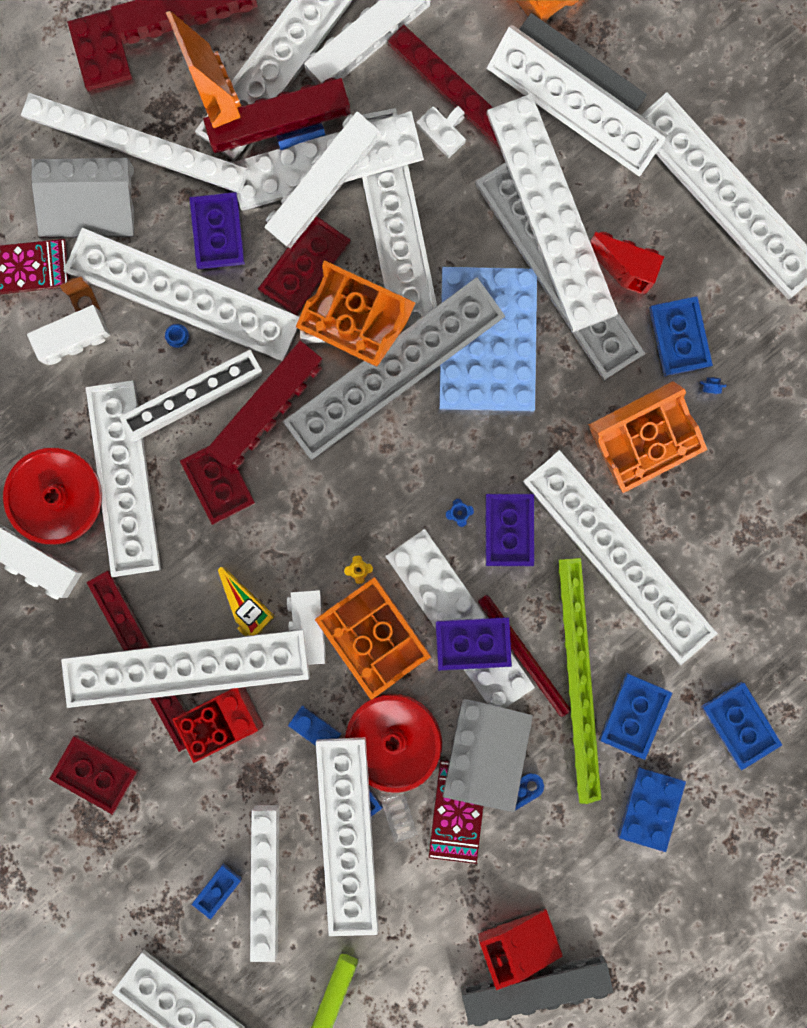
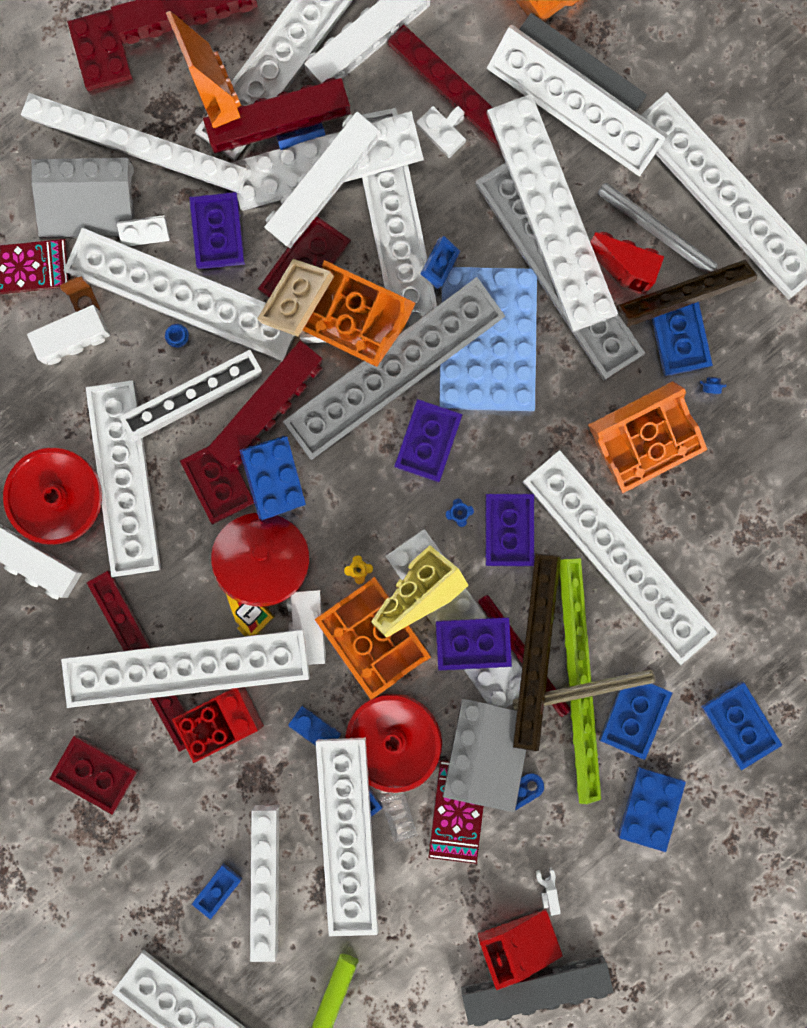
none -> white plate [117,215,170,246]
none -> red dish [211,513,309,607]
none -> blue plate [239,436,306,520]
none -> tan plate [257,259,334,337]
none -> light yellow wedge [371,545,469,638]
none -> dark purple plate [394,399,463,483]
none -> blue plate [420,236,460,289]
none -> dark brown tile [513,553,561,751]
none -> dark tan axle [513,669,655,711]
none -> white plate [536,868,561,916]
none -> light grey axle [598,183,717,273]
none -> dark brown tile [617,259,758,327]

